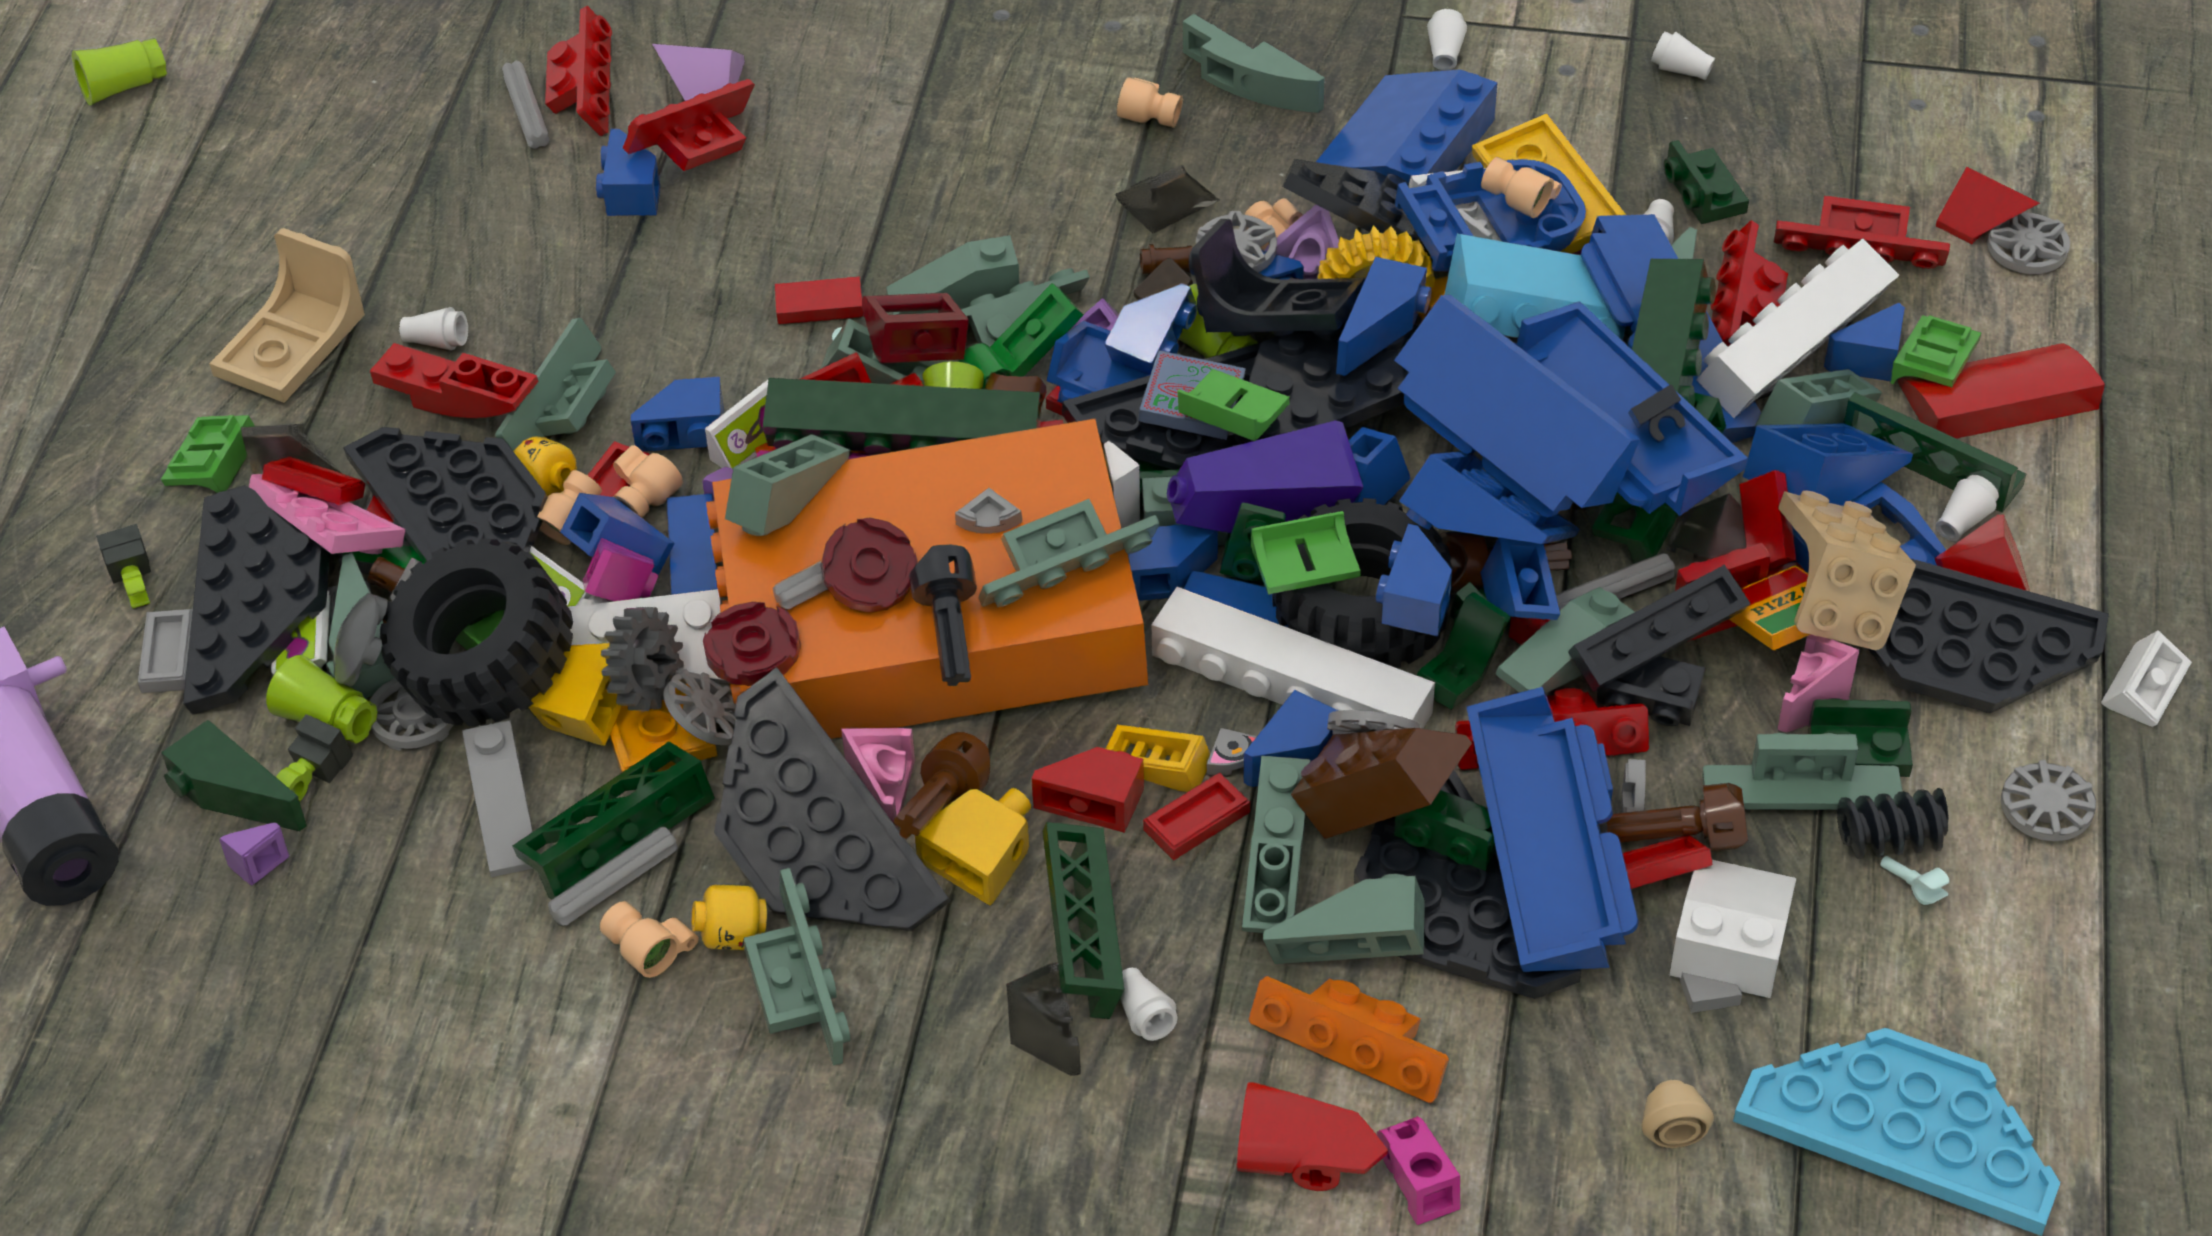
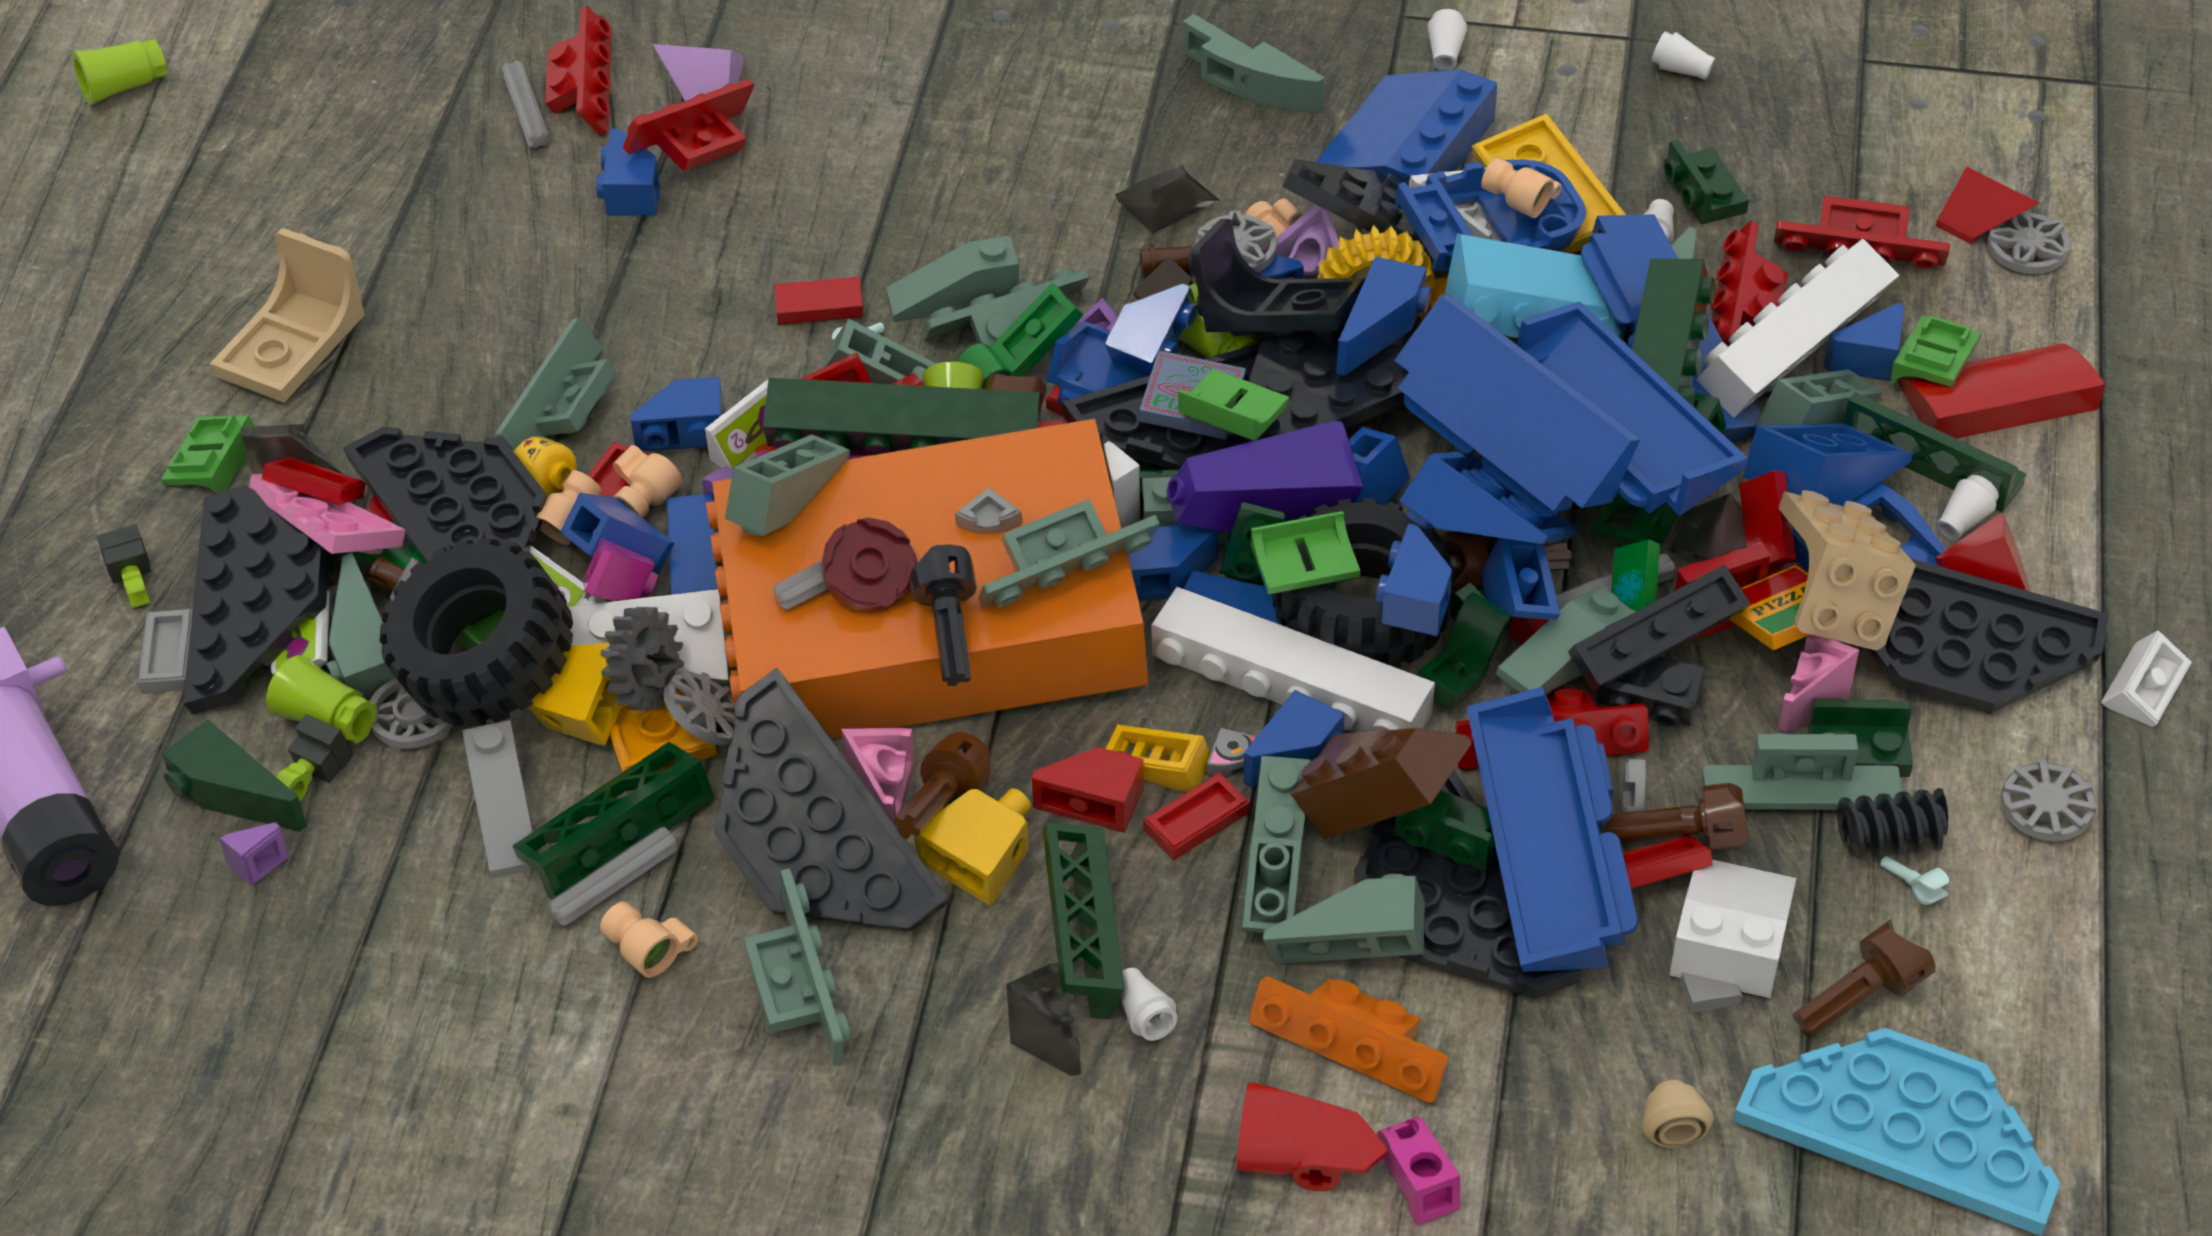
dark grey dish [333,593,387,687] -> none
red slope [370,343,539,418] -> none
white cone [399,307,468,350] -> none
yellow head [691,885,767,950] -> none
dark red tile [703,601,801,686] -> none
dark red tile [862,293,969,363] -> none
light nougat piece [1117,77,1183,128] -> none
light grey wheel [1327,710,1420,734] -> none
black tile [1628,384,1685,443] -> none
none -> green tile [1611,539,1660,612]
none -> reddish brown piece [1793,919,1936,1037]

